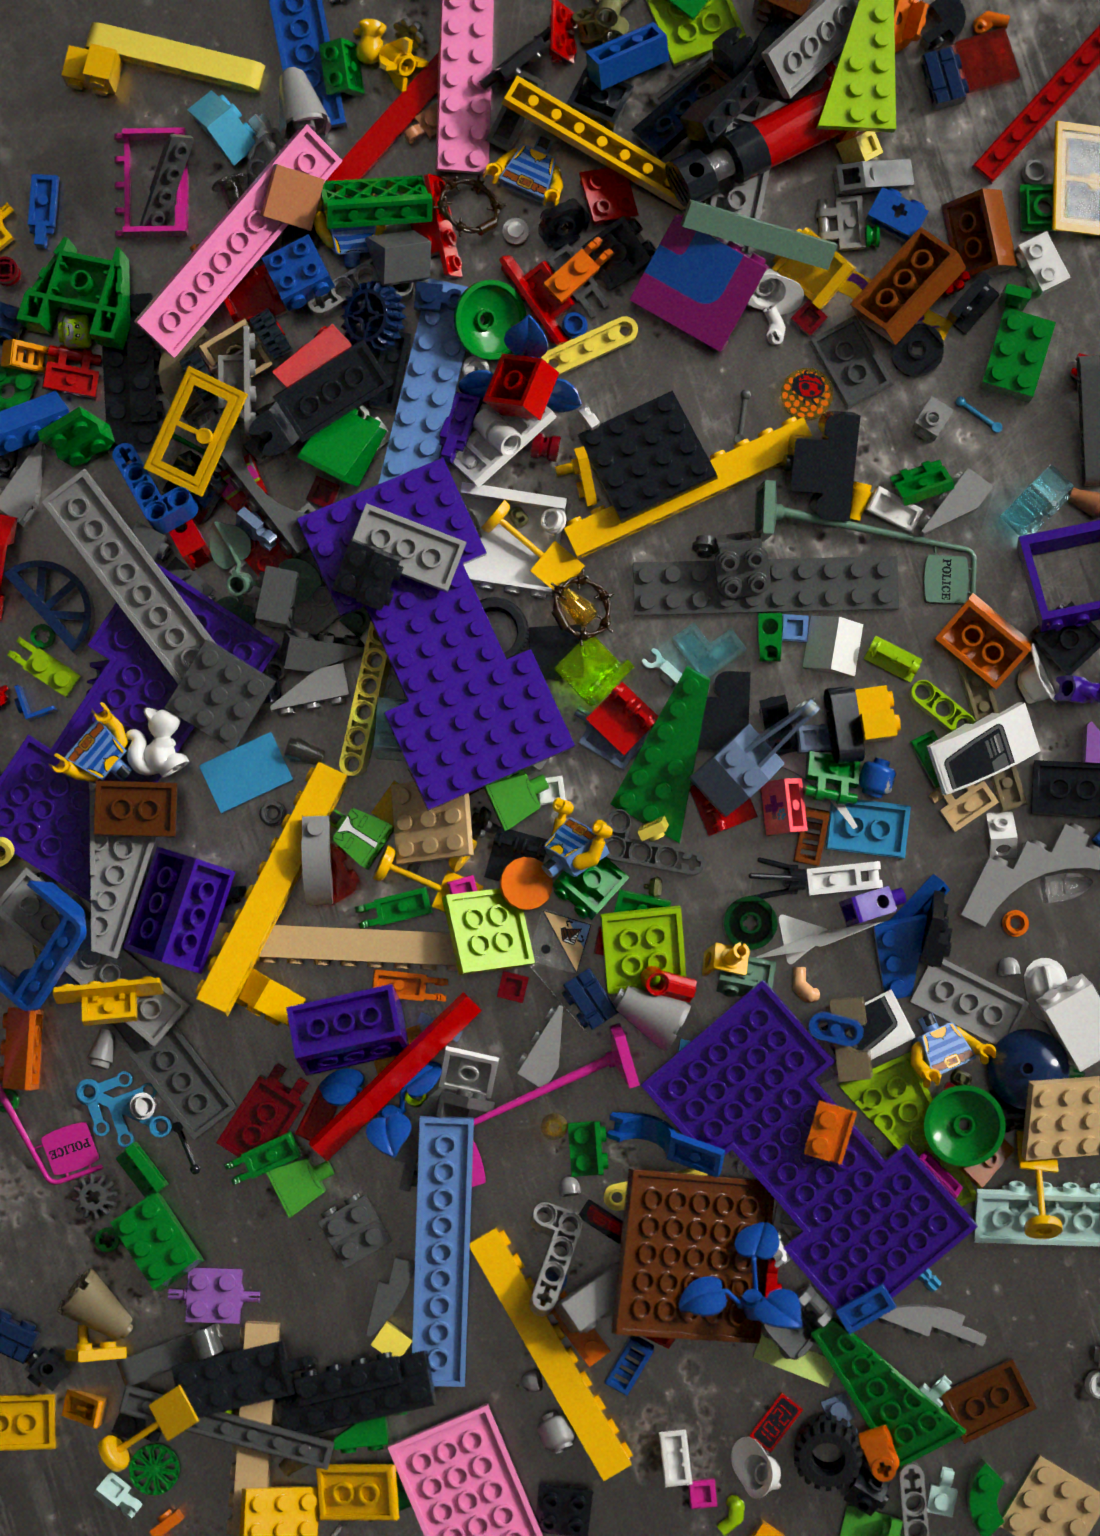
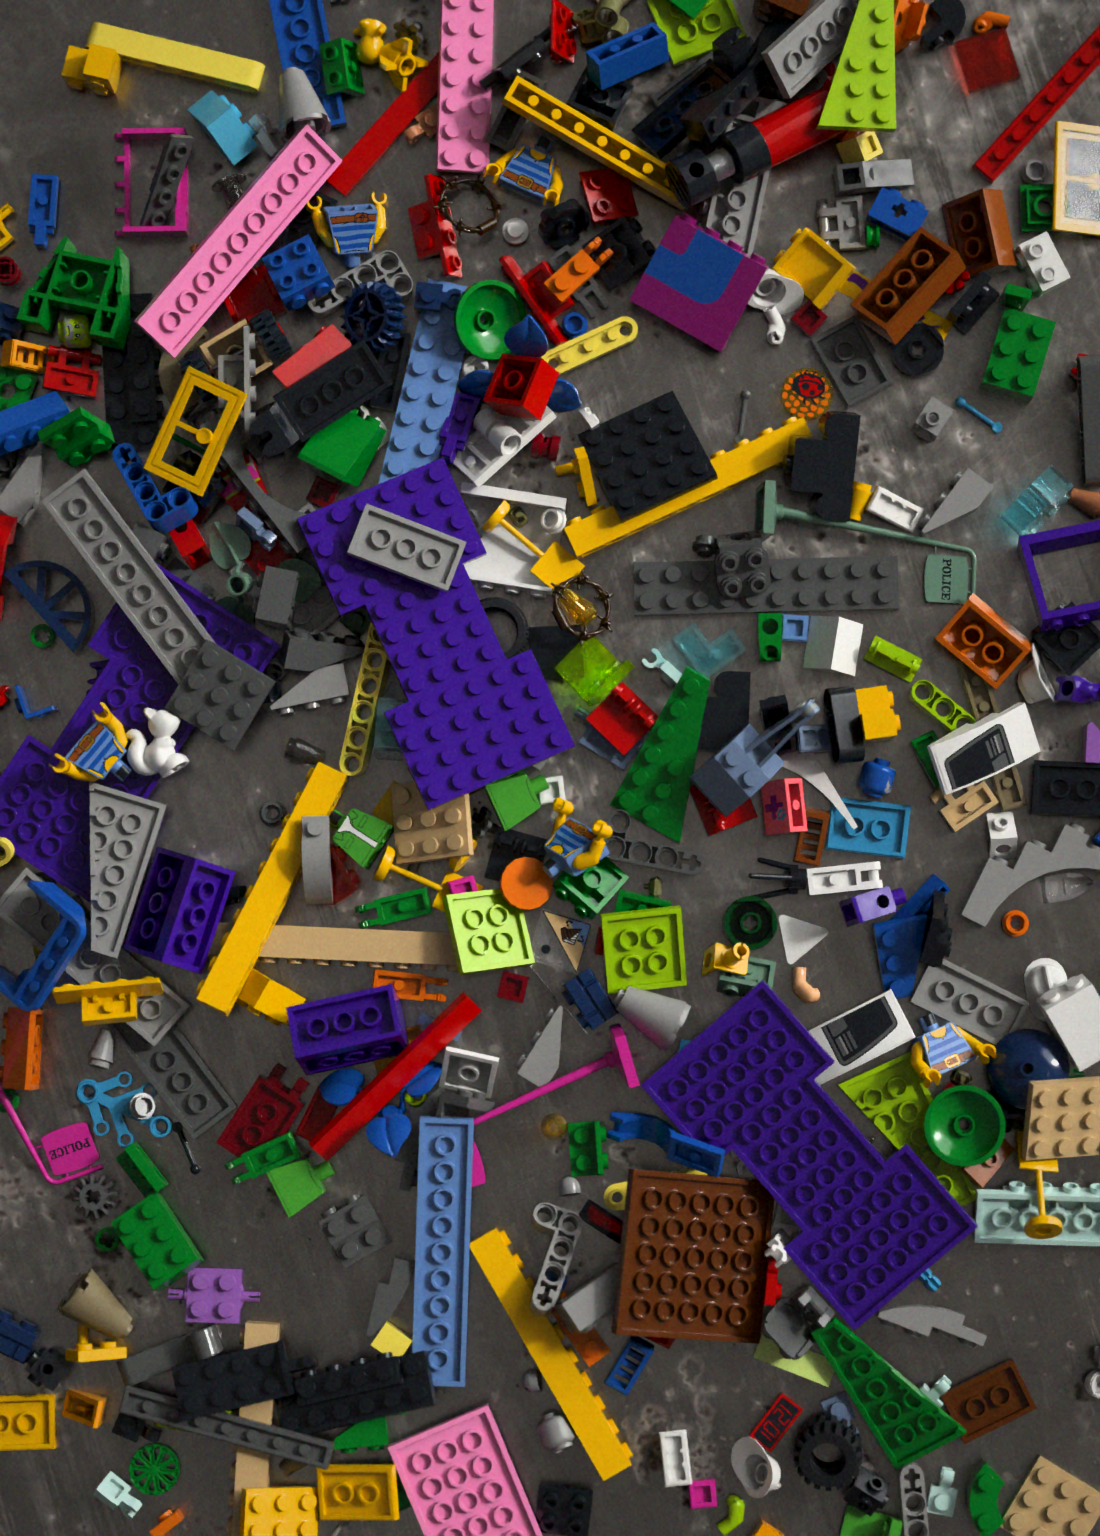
lime hinge [7,637,82,698] -> none
reddish brown plate [94,781,177,838] -> none
yellow piece [98,1385,199,1472] -> none
dark azure tile [199,732,294,814] -> none
light grey tile [244,133,279,191] -> none
nougat tile [260,164,325,231] -> none
green fence [320,175,433,229] -> none
black plate [332,538,404,611] -> none
dark grey slope [365,230,431,286] -> none
light yellow plate [637,815,669,842] -> none
red piece [640,966,697,1003] -> none
blue plant [679,1222,802,1329] -> none
sand green tile [681,199,838,270] -> none
white sticker [755,922,882,958] -> none
green plate [803,751,860,805] -> none
orange plate [804,1100,857,1165] -> none
blue plate [809,1012,863,1046] -> none
dark tan arch [826,996,873,1082] -> none
blue plate [836,1282,897,1335] -> none
orange piece [859,1425,900,1482] -> none
green plate [890,459,955,506] -> none
magenta tile [919,1149,963,1199] -> none
dark blue brick [920,47,969,111] -> none
light grey hinge [998,957,1021,977] -> none

